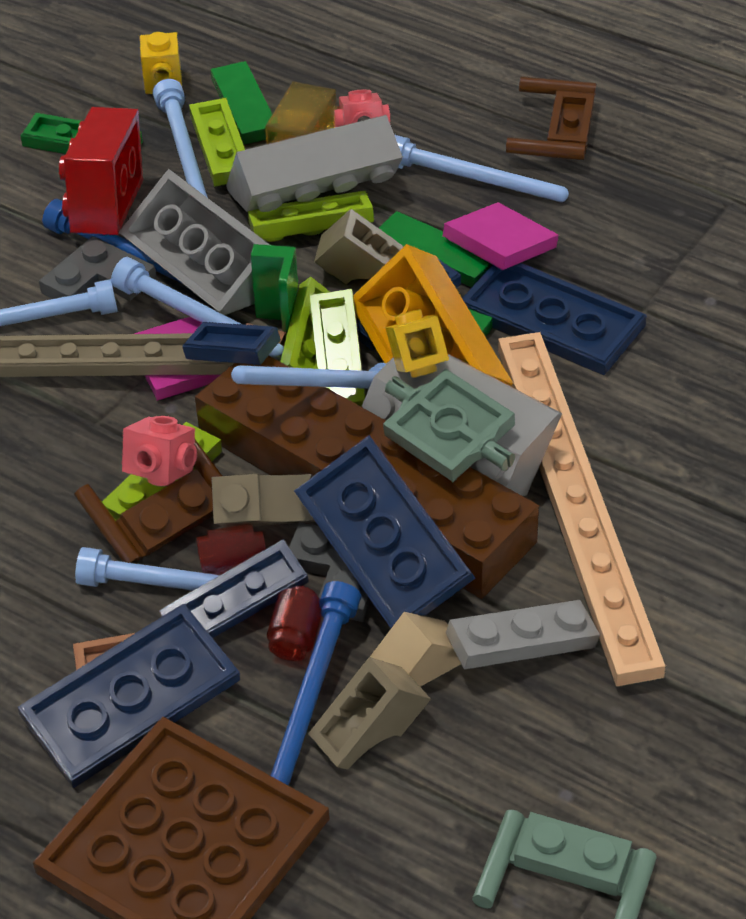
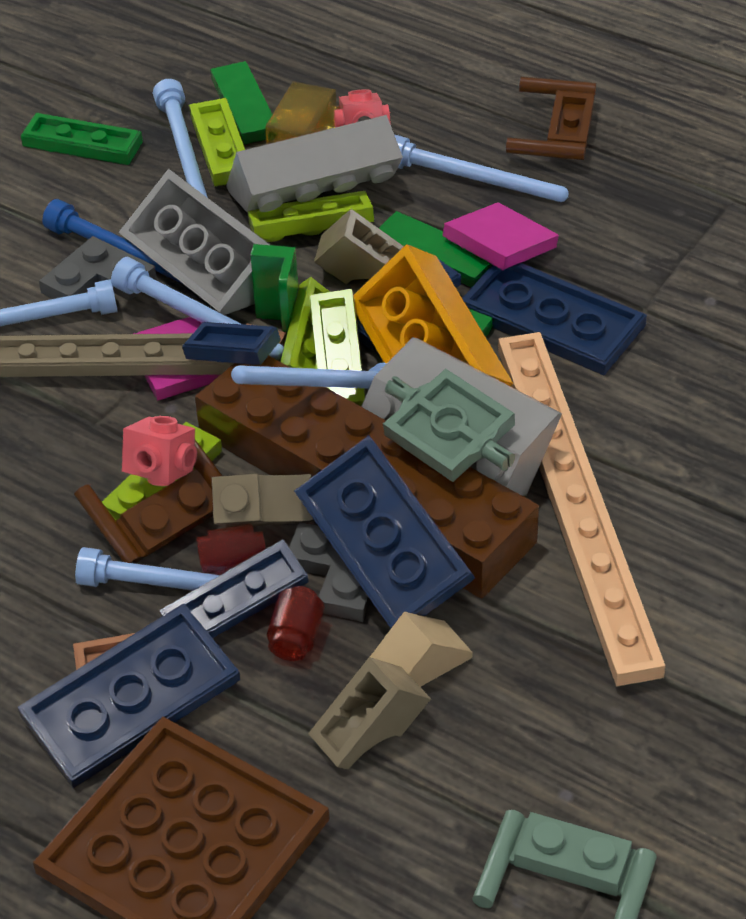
red brick [59,107,143,235] -> none
yellow brick [140,32,182,94] -> none
blue piece [270,581,362,786] -> none
yellow brick [385,309,449,378] -> none
light grey plate [446,600,600,669] -> none

